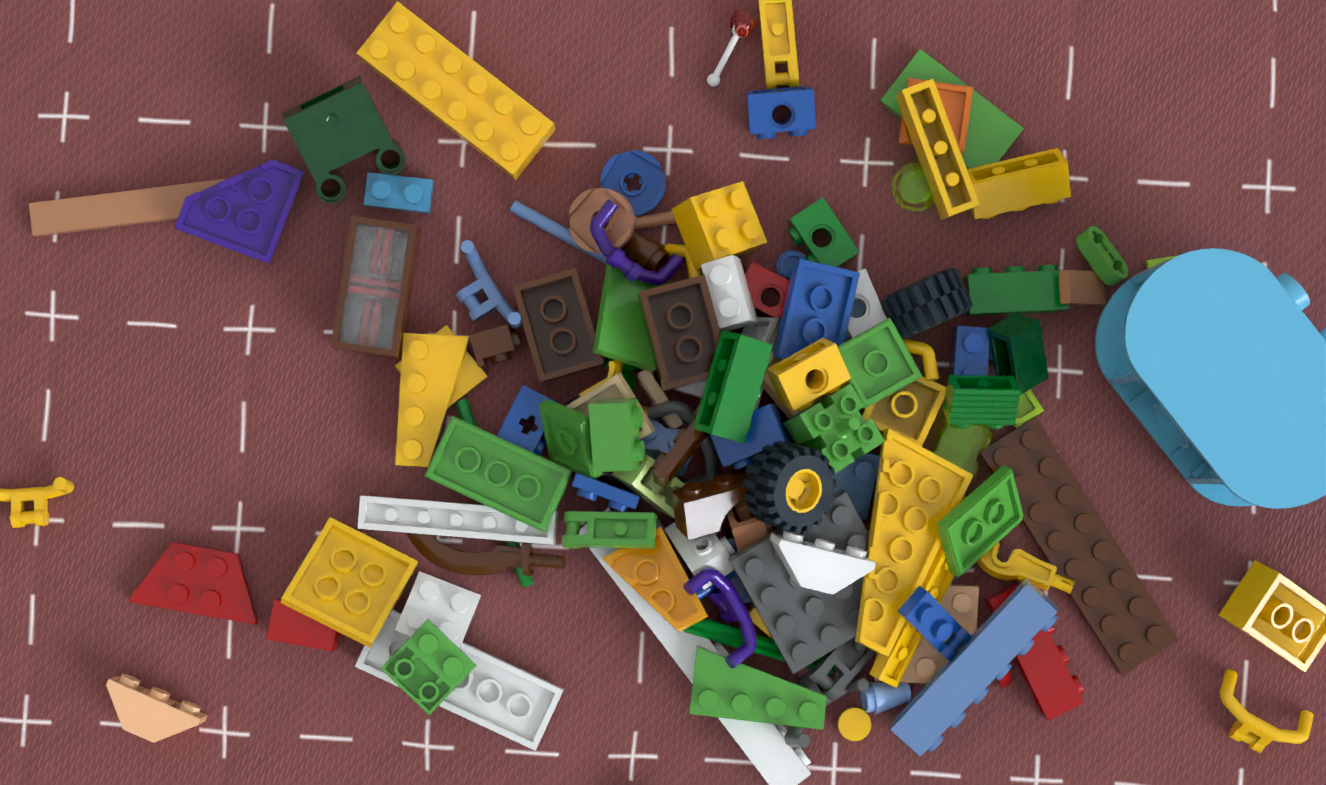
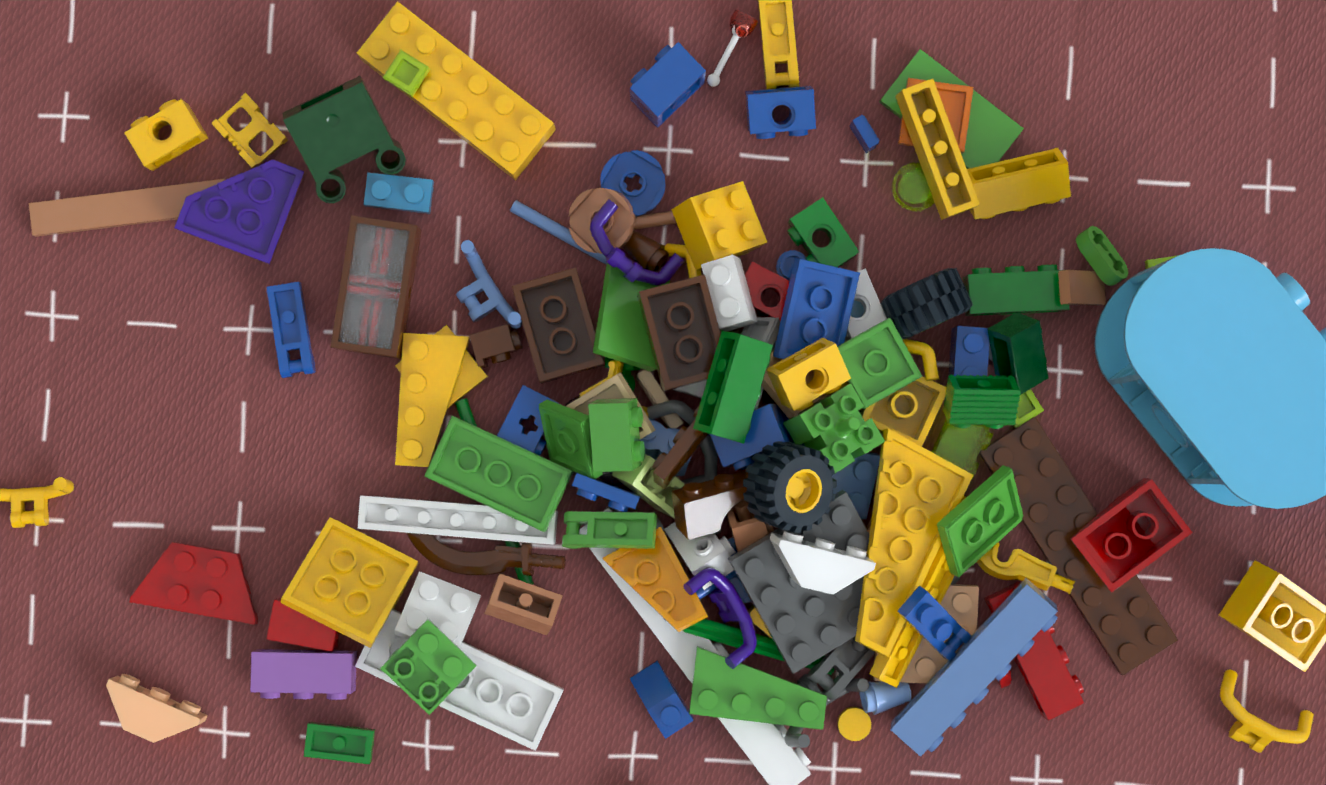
none -> yellow brick [124,99,208,171]
none -> yellow piece [212,92,288,169]
none -> medium lavender brick [250,649,357,700]
none -> blue plate [266,282,316,378]
none -> green plate [304,722,375,764]
none -> lime tile [383,50,430,97]
none -> nougat brick [484,573,562,635]
none -> blue brick [630,42,706,128]
none -> blue slope [630,661,694,739]
none -> blue tile [849,115,880,153]
none -> red slope [1070,478,1193,593]

